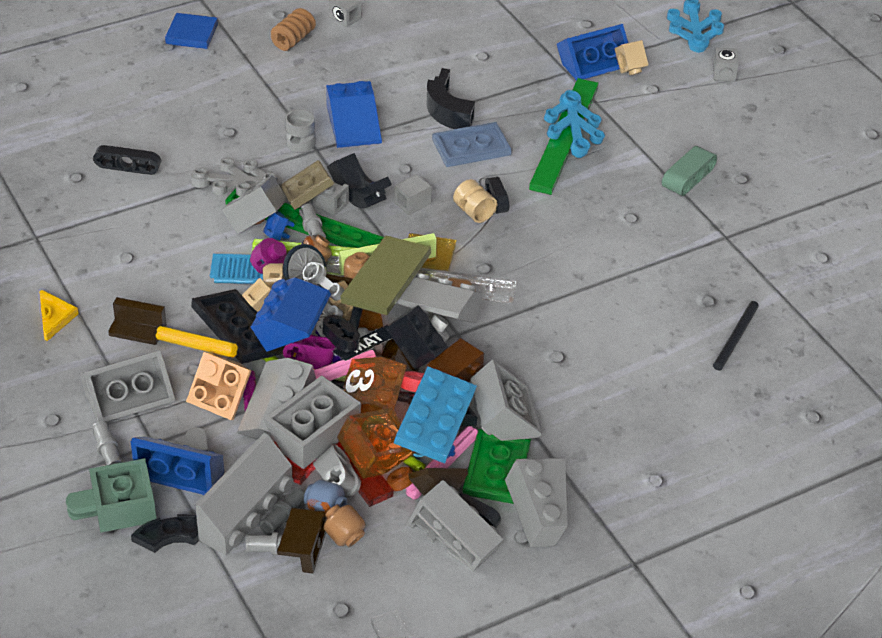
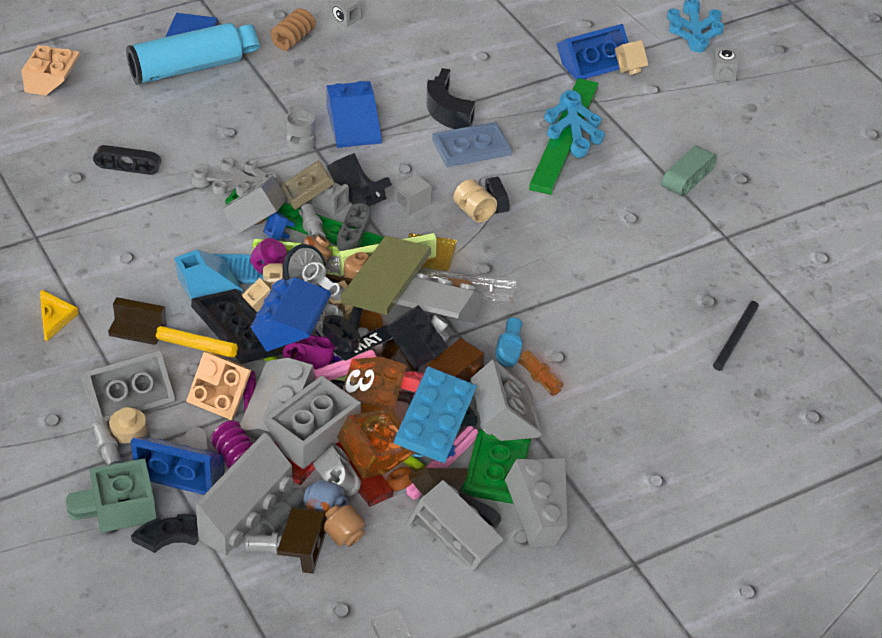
none -> light nougat slope [21,45,80,96]
none -> tan piece [109,407,148,443]
none -> medium azure piece [126,23,261,85]
none -> dark azure slope [174,249,243,302]
none -> magenta piece [211,420,253,469]
none -> dark grey beam [337,203,371,251]
none -> dark azure arm [495,317,523,367]
none -> clear orange pin [518,350,564,396]

